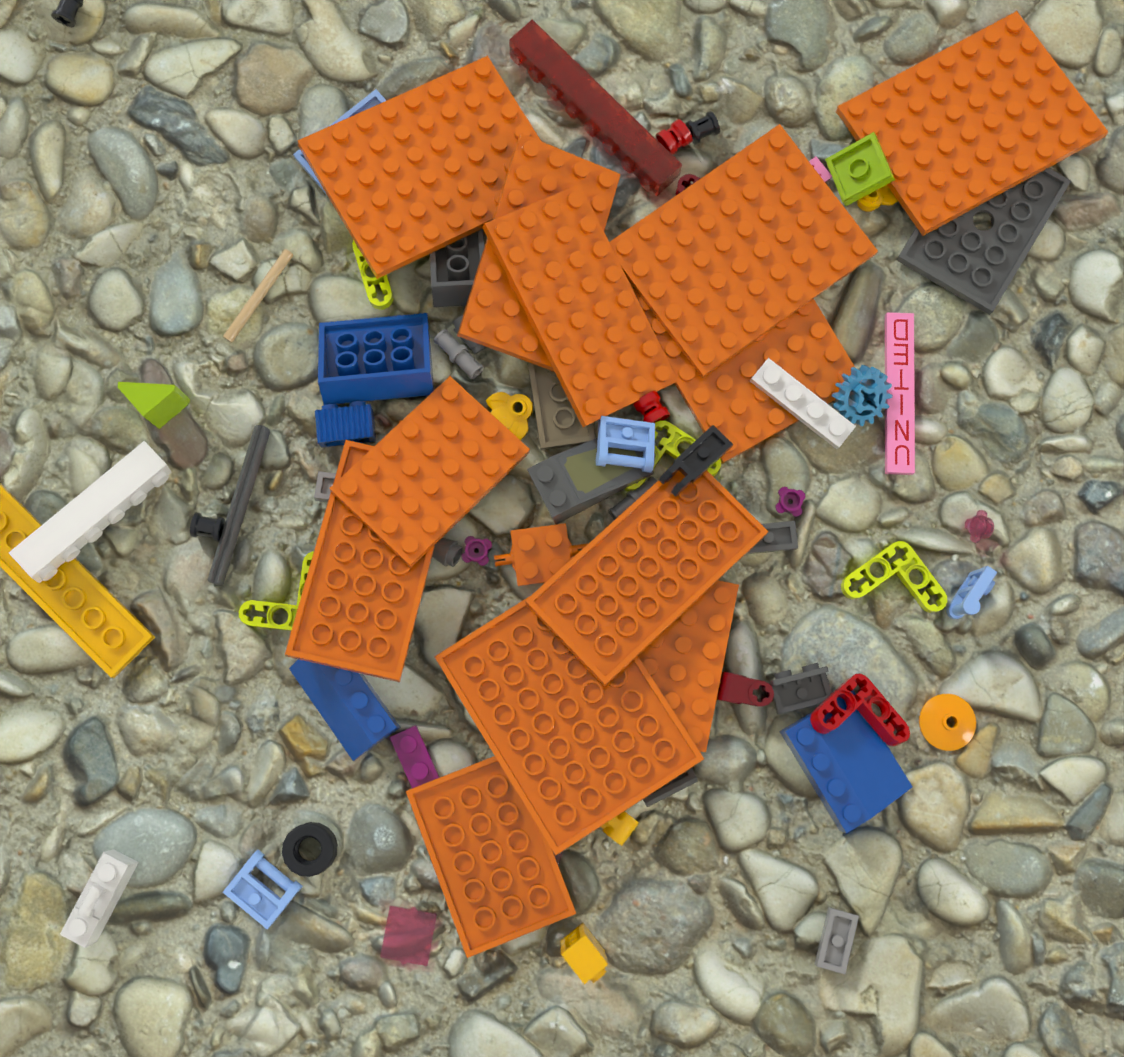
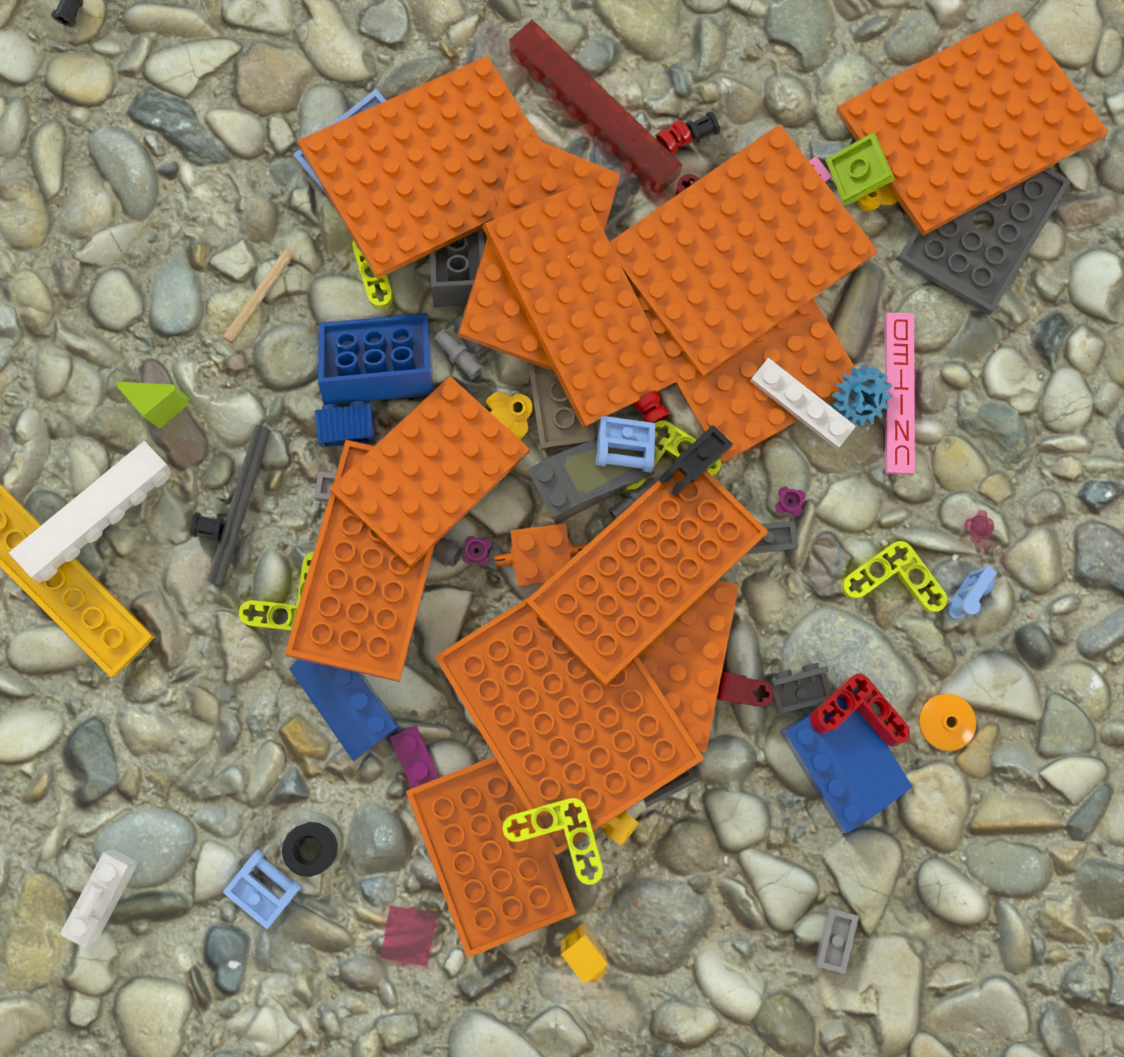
none -> neon yellow beam [503,798,603,885]

